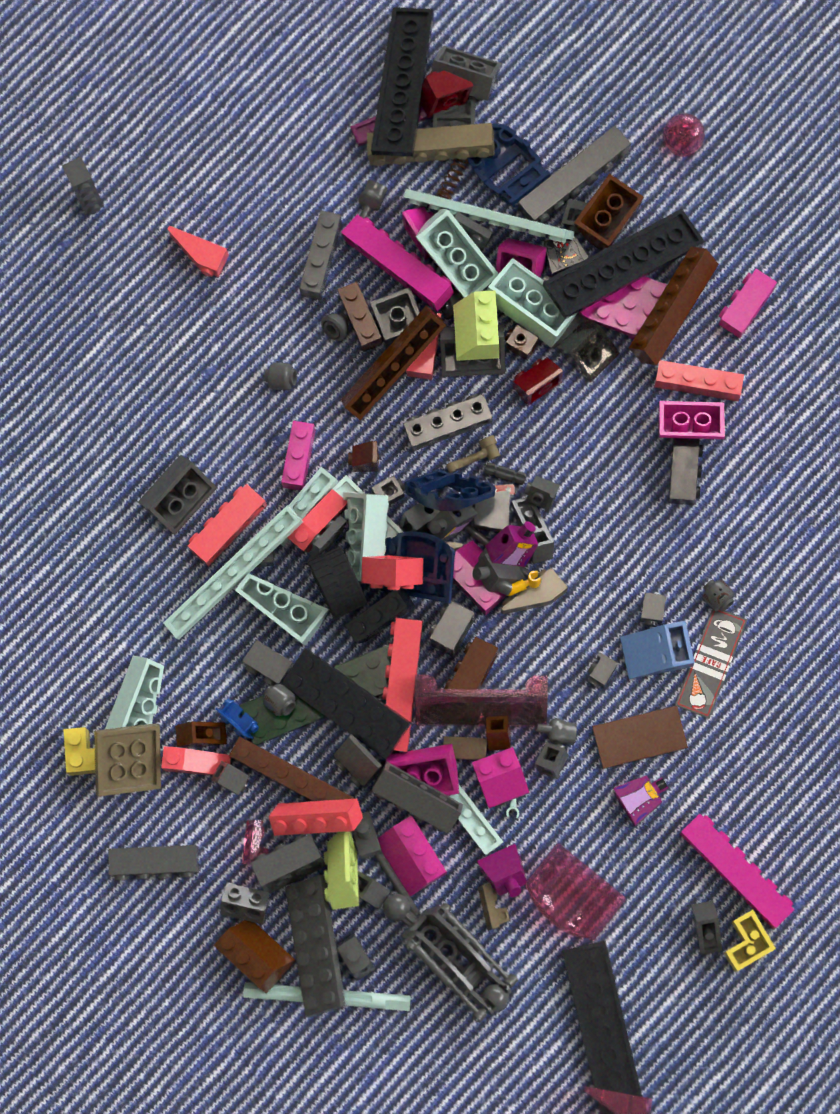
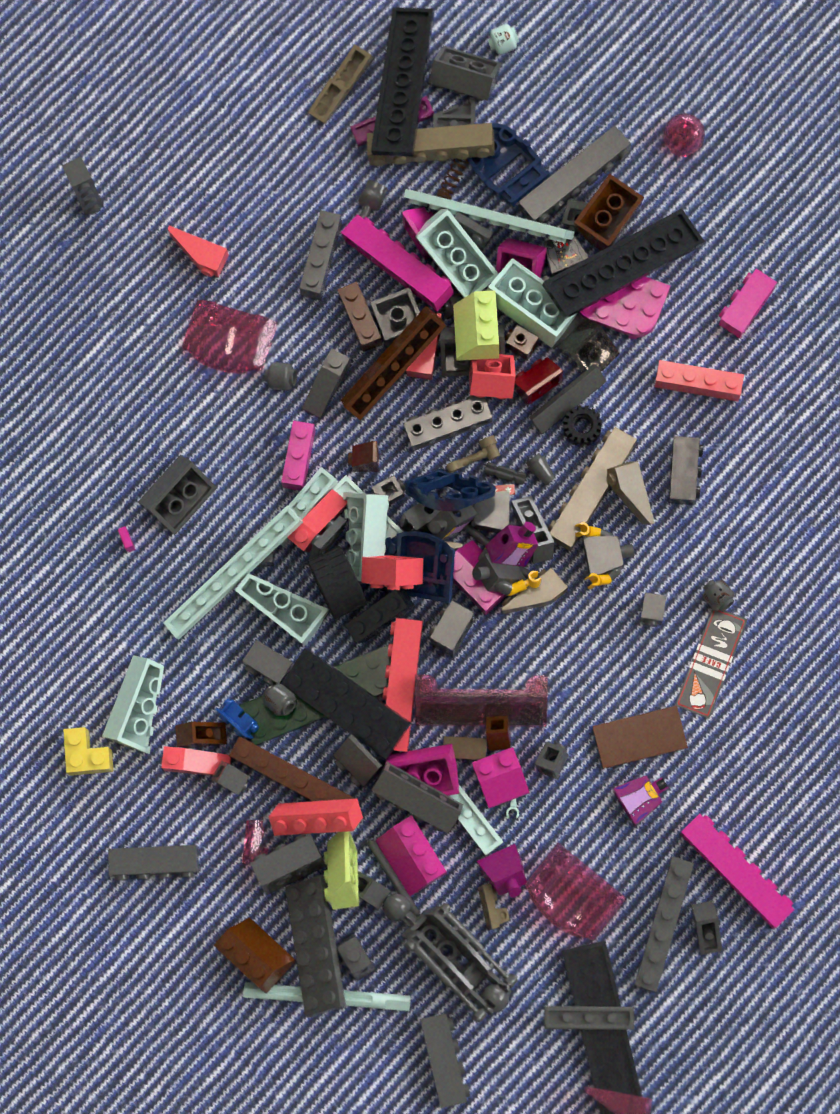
dark tan plate [94,723,161,797] -> none
coral brick [188,484,267,567] -> none
dark grey brick [221,883,270,924] -> none
dark grey brick [321,313,349,341] -> none
dark grey tile [353,811,382,860] -> none
dark red slope [421,70,474,117] -> none
reddish brown brick [444,637,499,710] -> none
dark grey brick [524,475,560,513] -> none
dark grey piece [535,718,577,746] -> none
brick [587,652,618,688] -> none
medium blue slope [620,621,695,679] -> none
reddish brown brick [629,247,719,366] -> none
dark pink slope [658,401,725,439] -> none
light yellow brick [724,910,776,972] -> none
none -> dark pink tile [118,526,136,552]
none -> clear pink slope [182,299,278,374]
none -> dark grey slope [302,348,351,419]
none -> dark tan slope [308,44,374,124]
none -> dark grey brick [420,1013,471,1108]
none -> coral brick [469,354,516,399]
none -> light aqua head [487,24,519,55]
none -> dark grey cone [526,453,556,485]
none -> dark grey tile [529,364,607,434]
none -> dark grey tile [544,1006,634,1030]
none -> brick [548,427,637,552]
none -> black tyre [563,405,602,447]
none -> torso [575,522,634,589]
none -> slope [607,461,655,525]
none -> dark grey brick [634,857,694,993]

